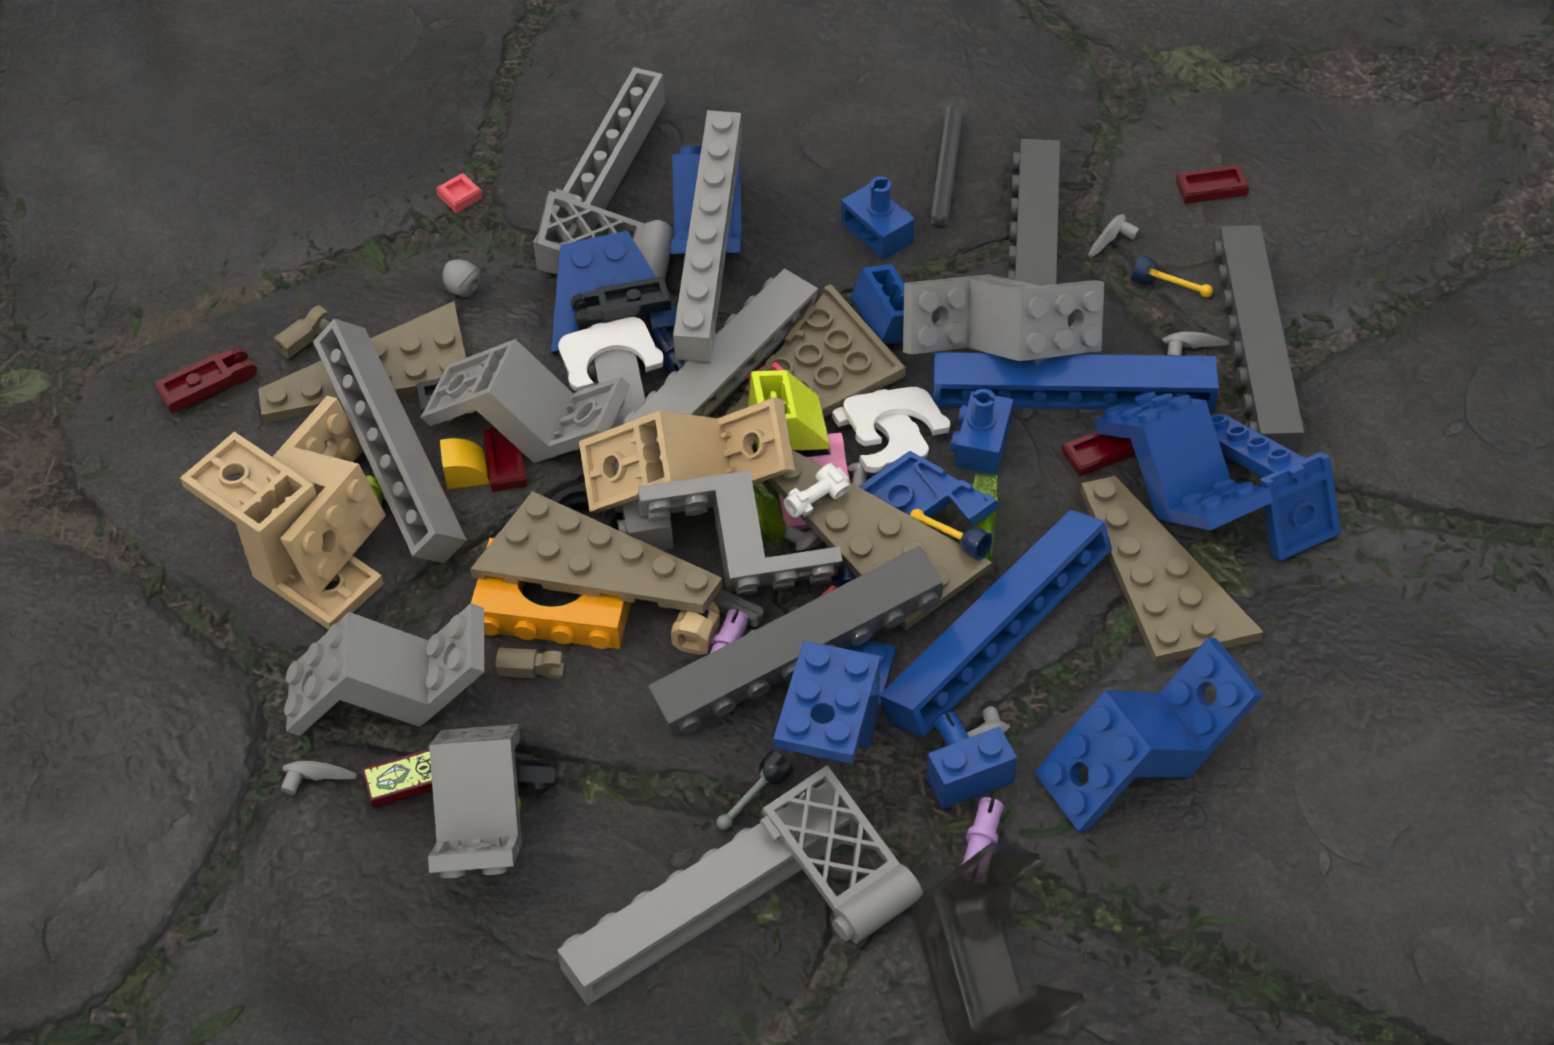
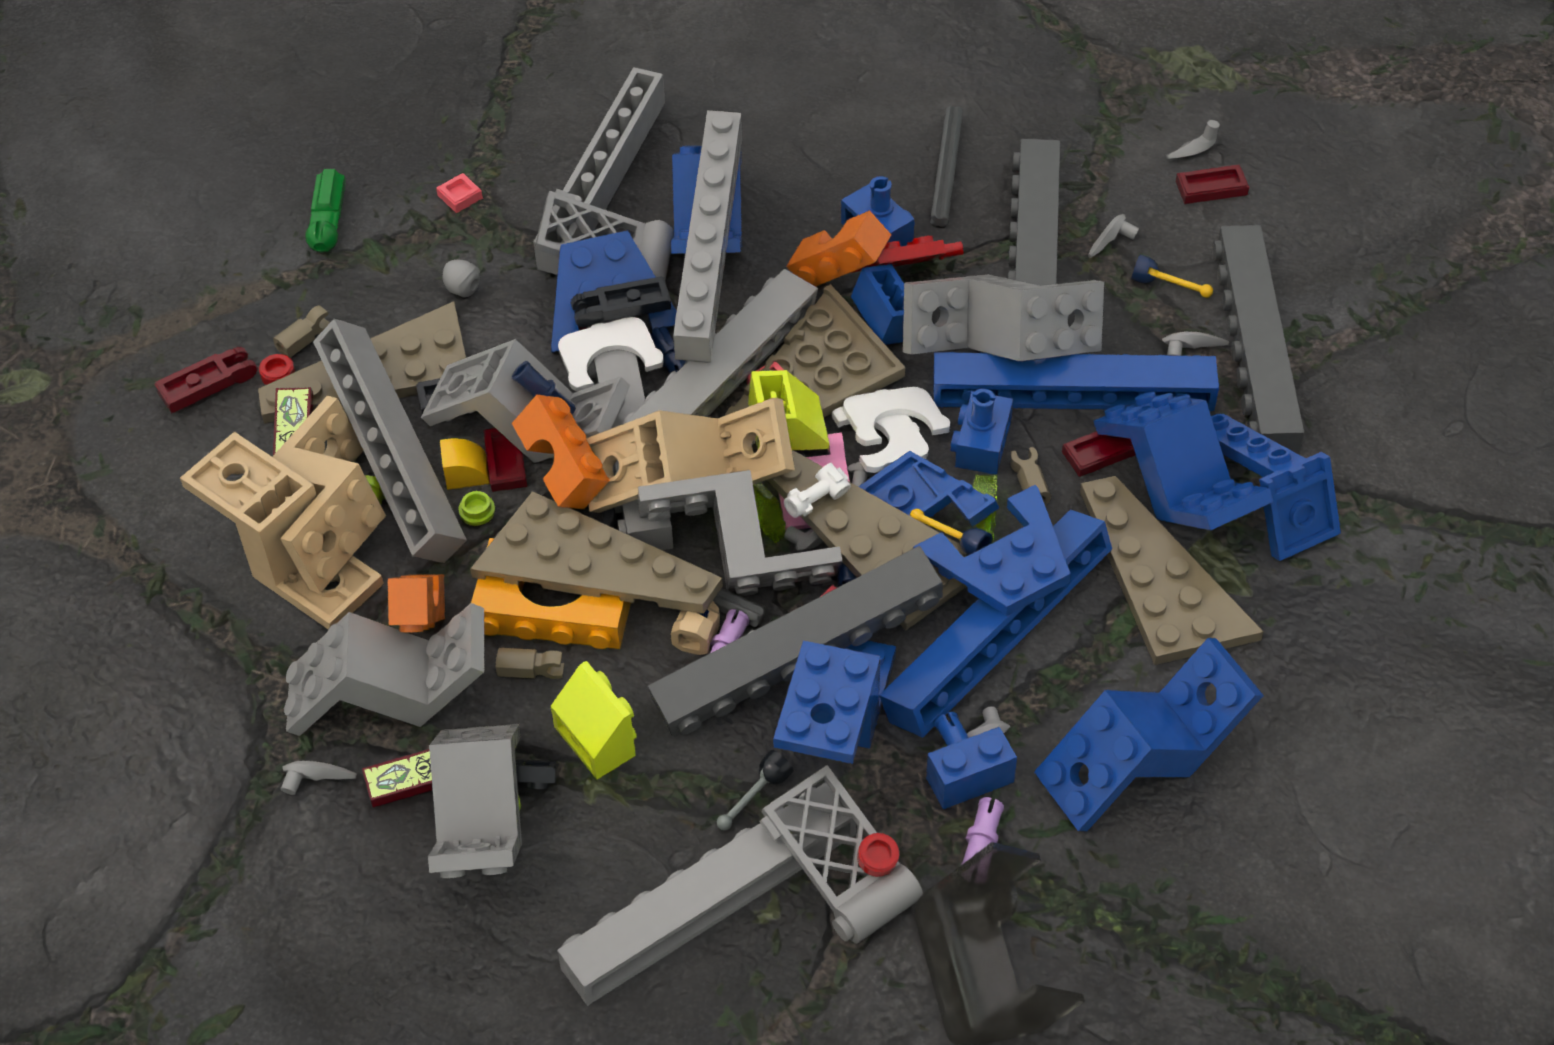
none -> red tile [259,354,295,385]
none -> tile [273,387,313,455]
none -> green piece [305,169,346,252]
none -> orange arch [388,574,445,632]
none -> lime plate [458,491,495,526]
none -> orange arch [511,394,610,509]
none -> dark blue axle [512,361,576,414]
none -> neon yellow slope [551,661,637,780]
none -> orange arch [786,210,891,287]
none -> red plate [850,236,964,273]
none -> red tile [857,833,899,877]
none -> blue wing [913,485,1071,616]
none -> dark tan bar [1010,447,1051,506]
none -> light grey bar [1166,120,1220,159]

